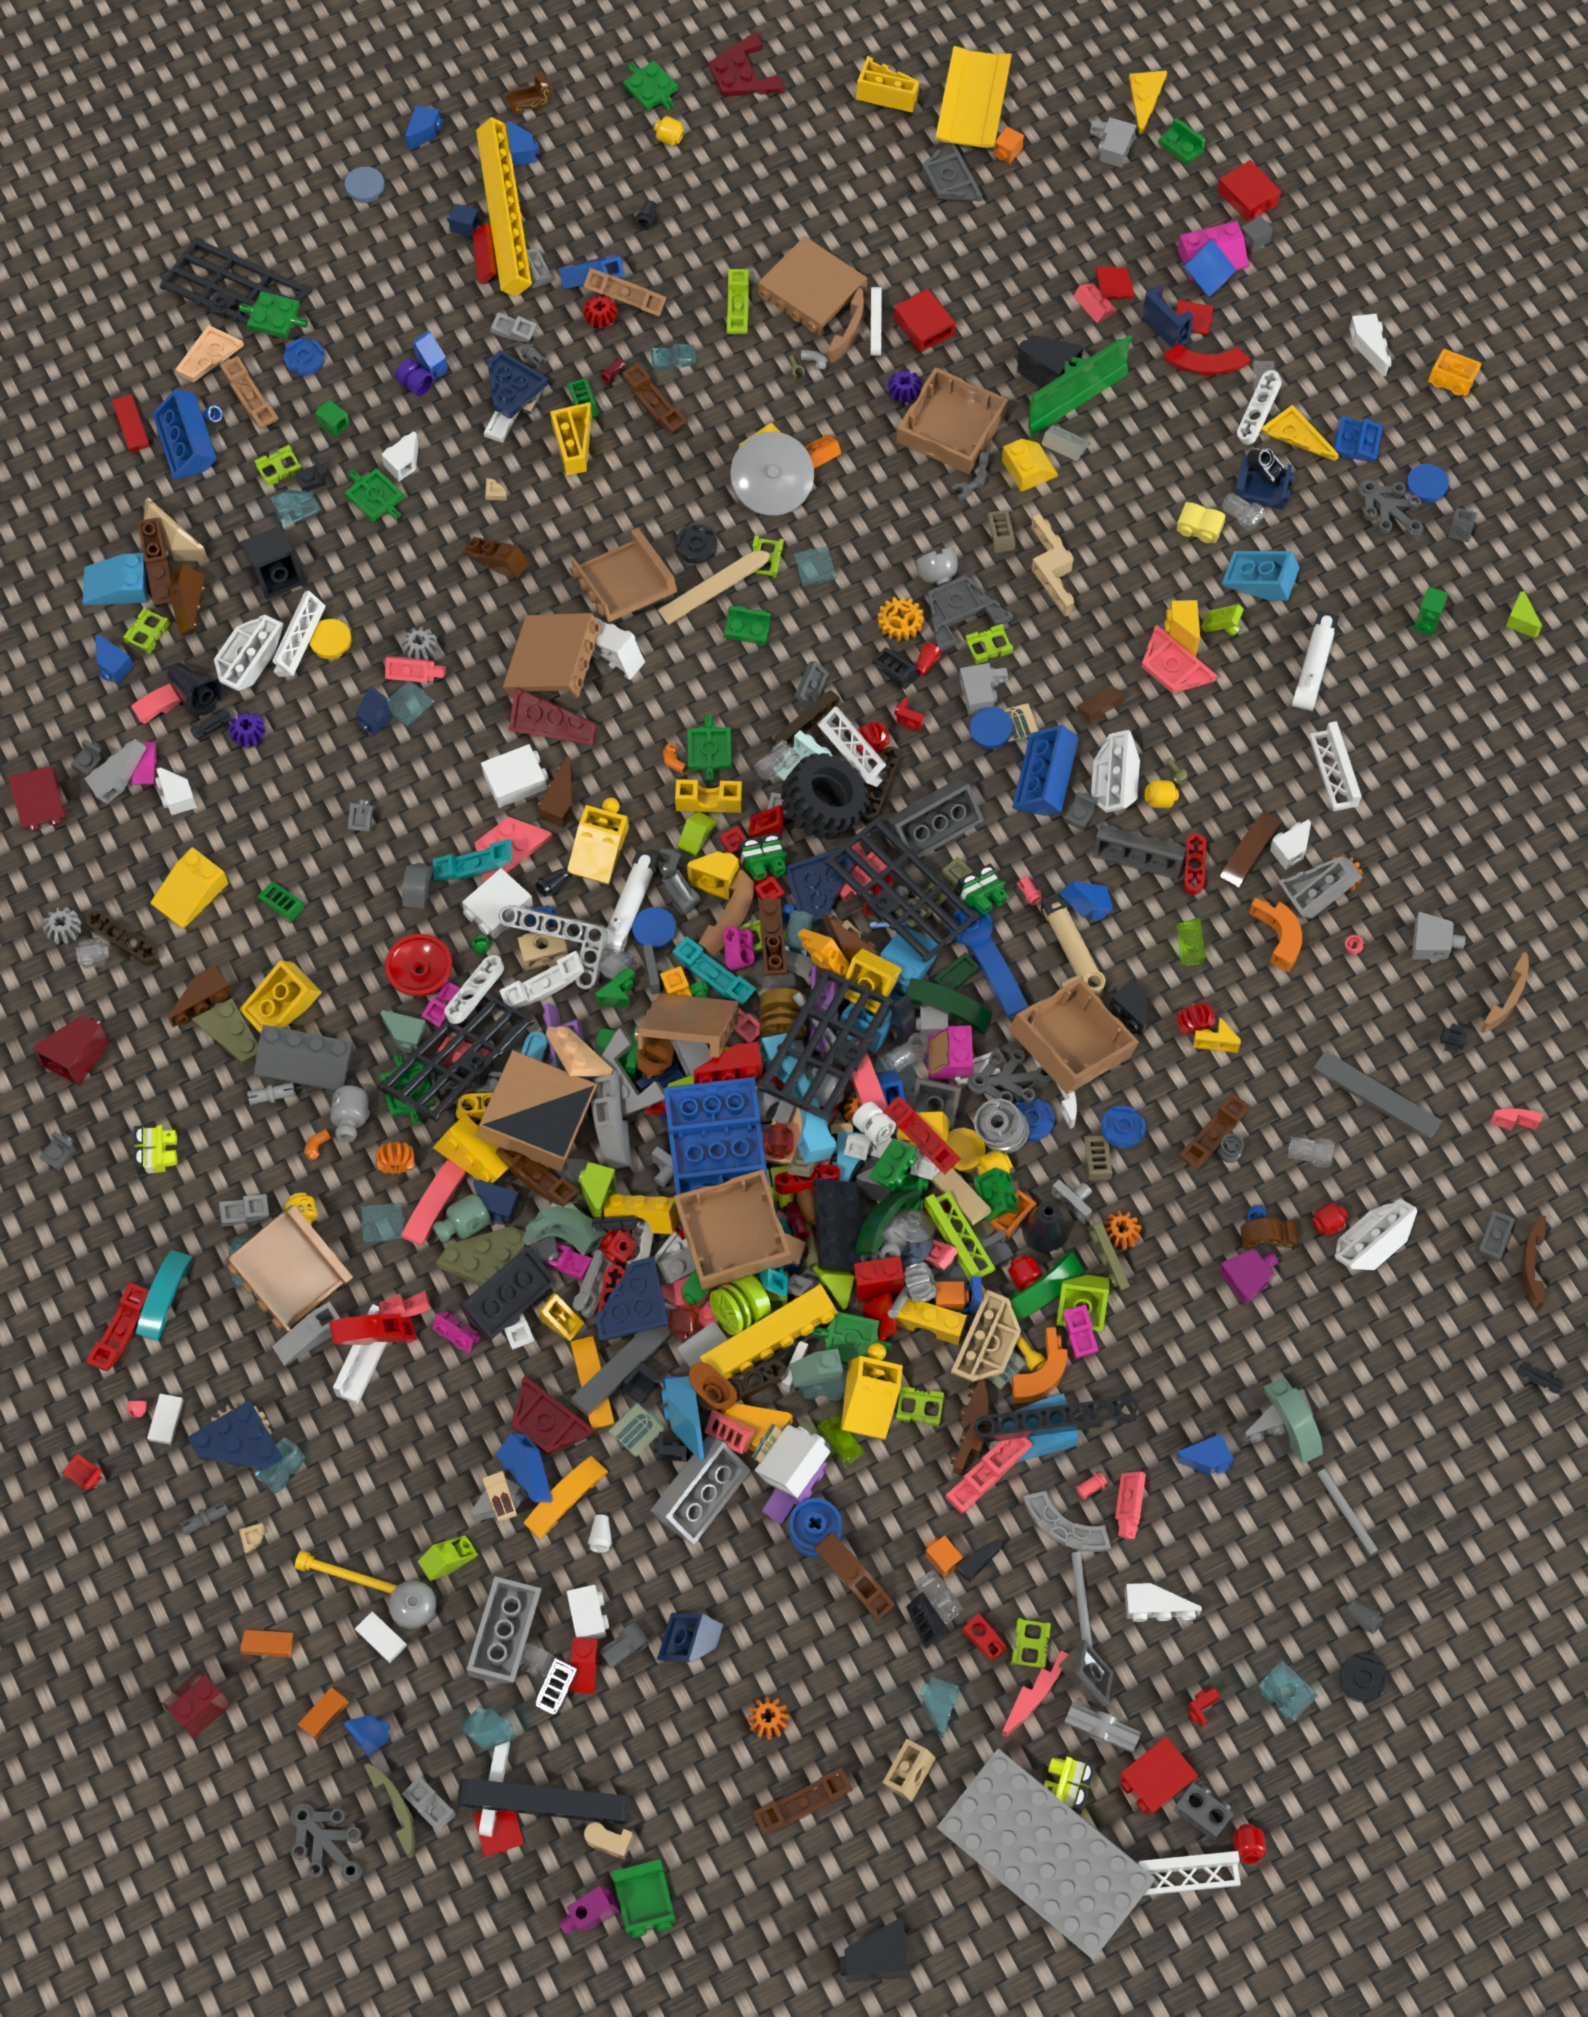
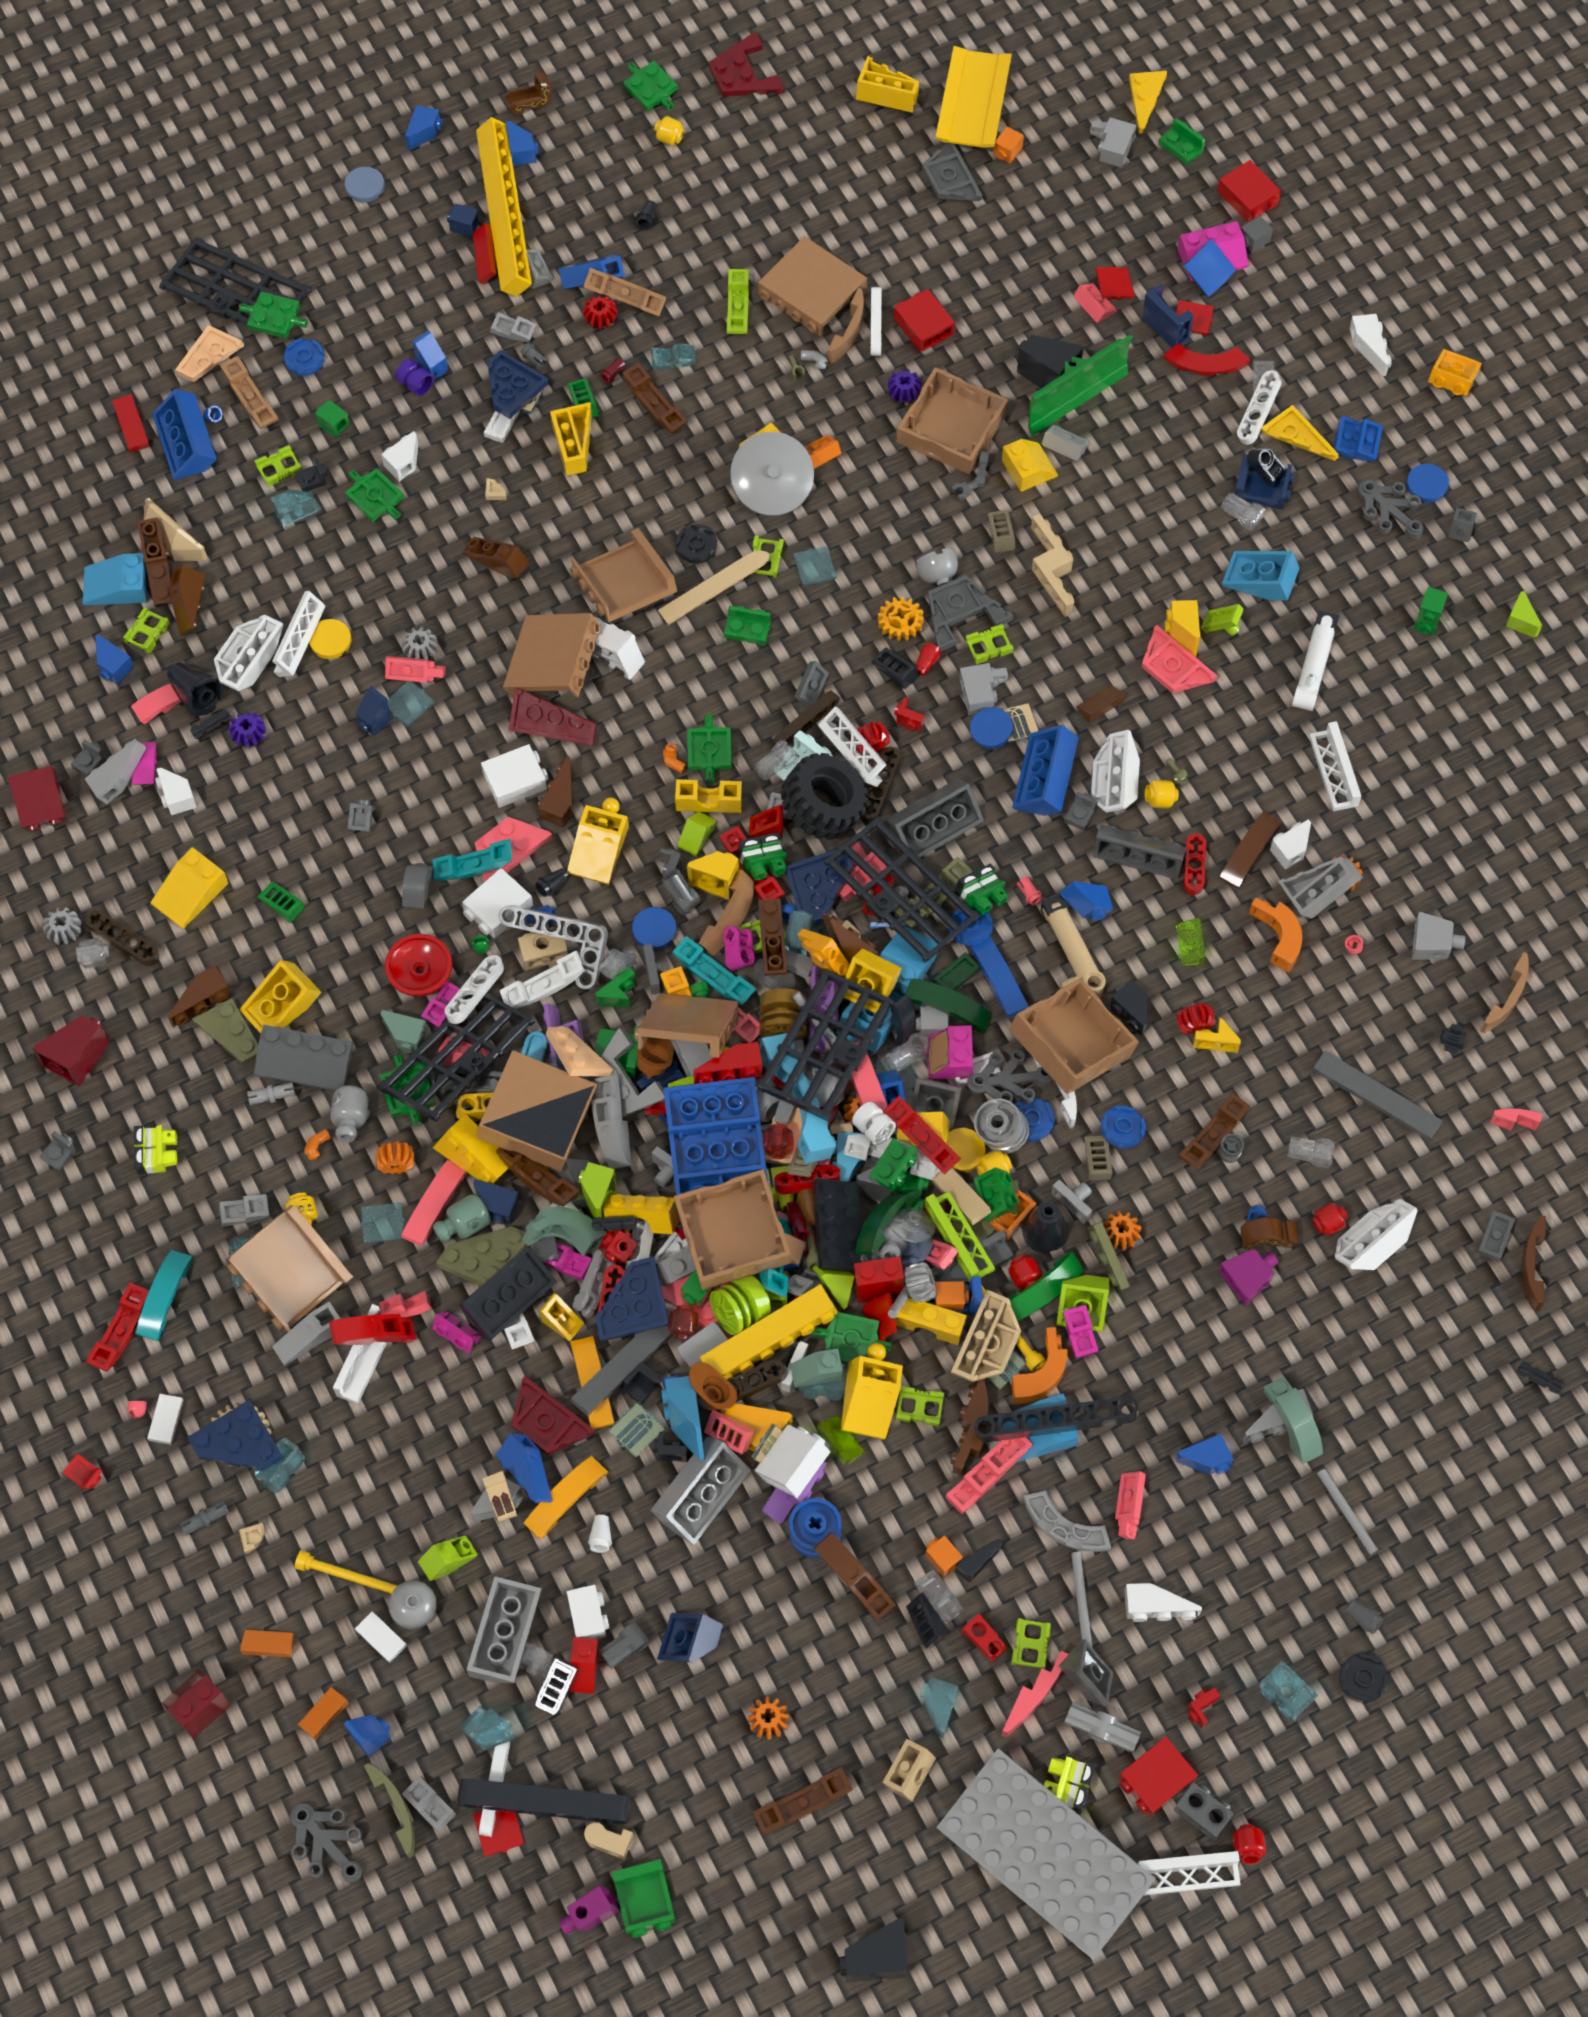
black slope [240,526,305,600] -> none
white piece [600,849,659,955] -> none
coral pin [1075,1472,1108,1500] -> none
light yellow brick [1177,502,1226,543] -> none

